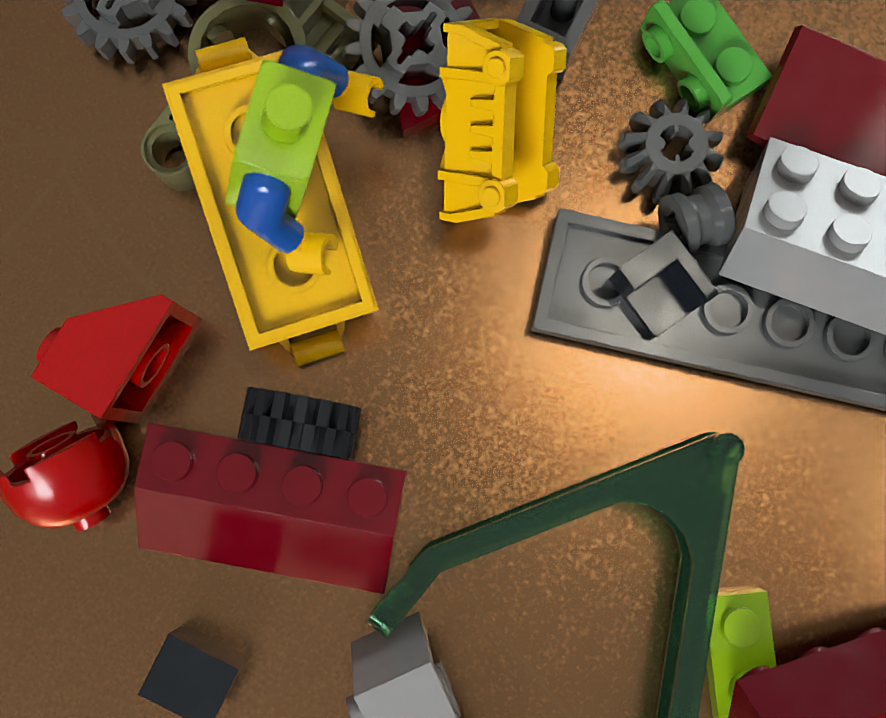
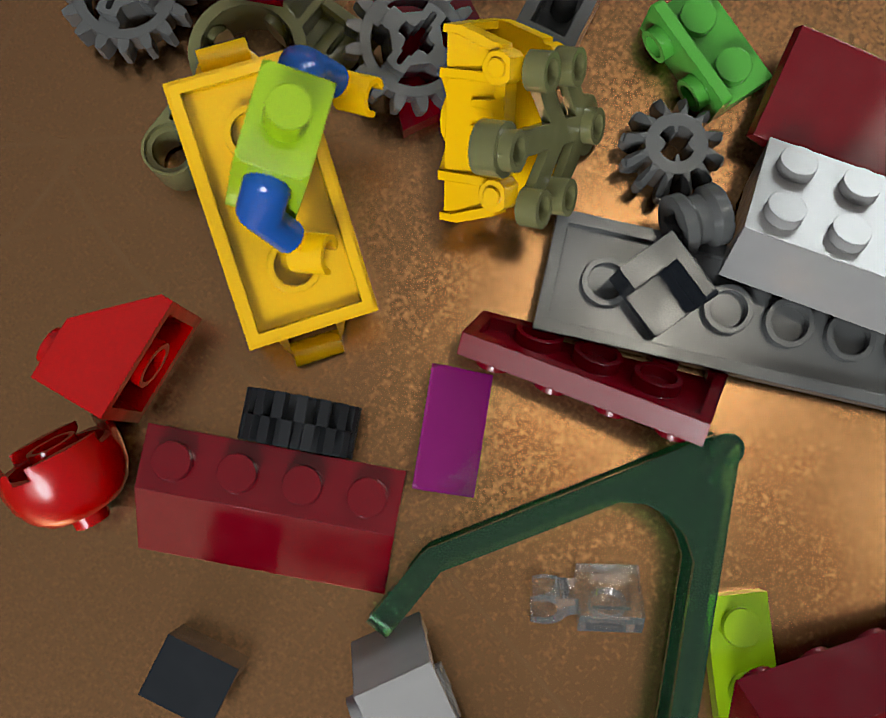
none -> magenta slope [412,363,493,498]
none -> dark red wing [457,310,728,447]
none -> olive plant [468,45,605,229]
none -> clear plate [529,563,646,633]

